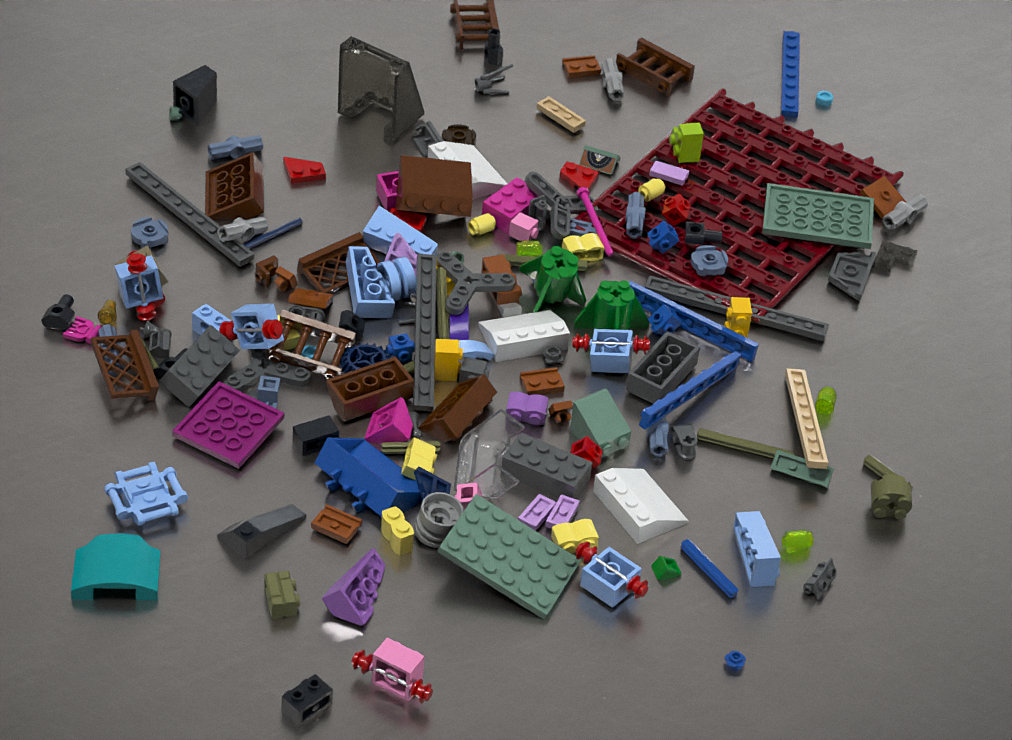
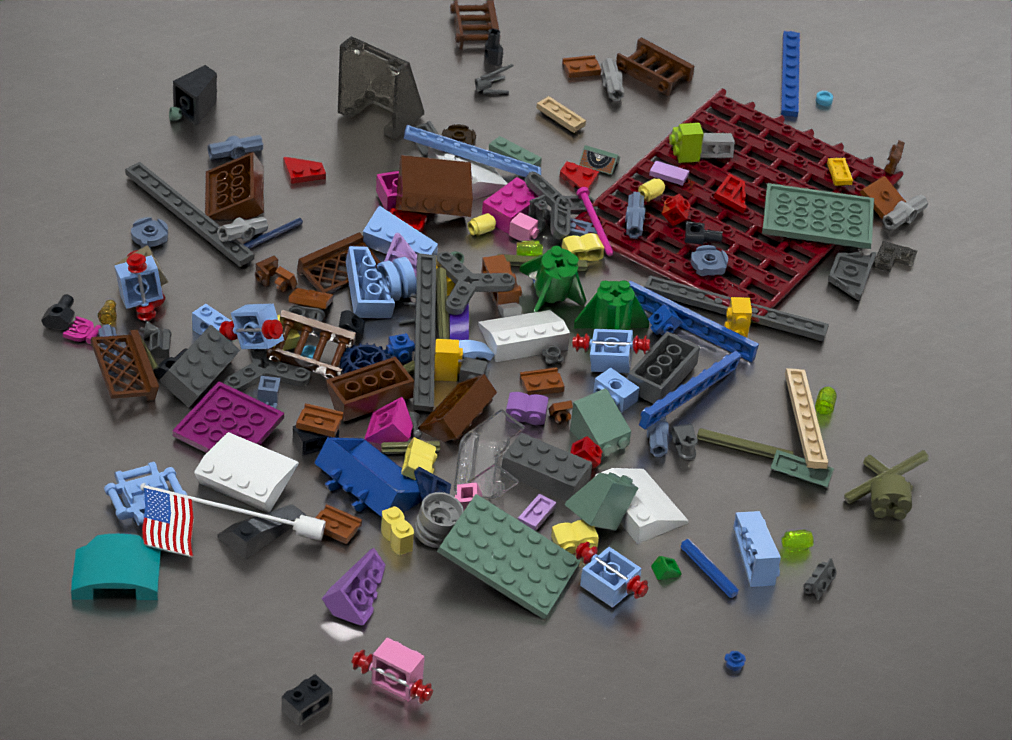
olive brick [264,570,300,619] -> none
lavender plate [545,494,580,529] -> none
blue brick [647,220,680,254] -> none
none -> flag [140,483,326,558]
none -> white slope [194,432,299,513]
none -> dark orange plate [296,403,344,437]
none -> medium blue tile [404,125,541,177]
none -> sand green plate [489,136,542,166]
none -> sand green slope [565,472,639,530]
none -> light blue brick [593,368,639,412]
none -> light grey hinge [700,133,735,158]
none -> red wing [713,173,747,214]
none -> yellow plate [827,158,853,186]
none -> olive axle [844,450,929,504]
none -> reddish brown plate [884,140,905,174]

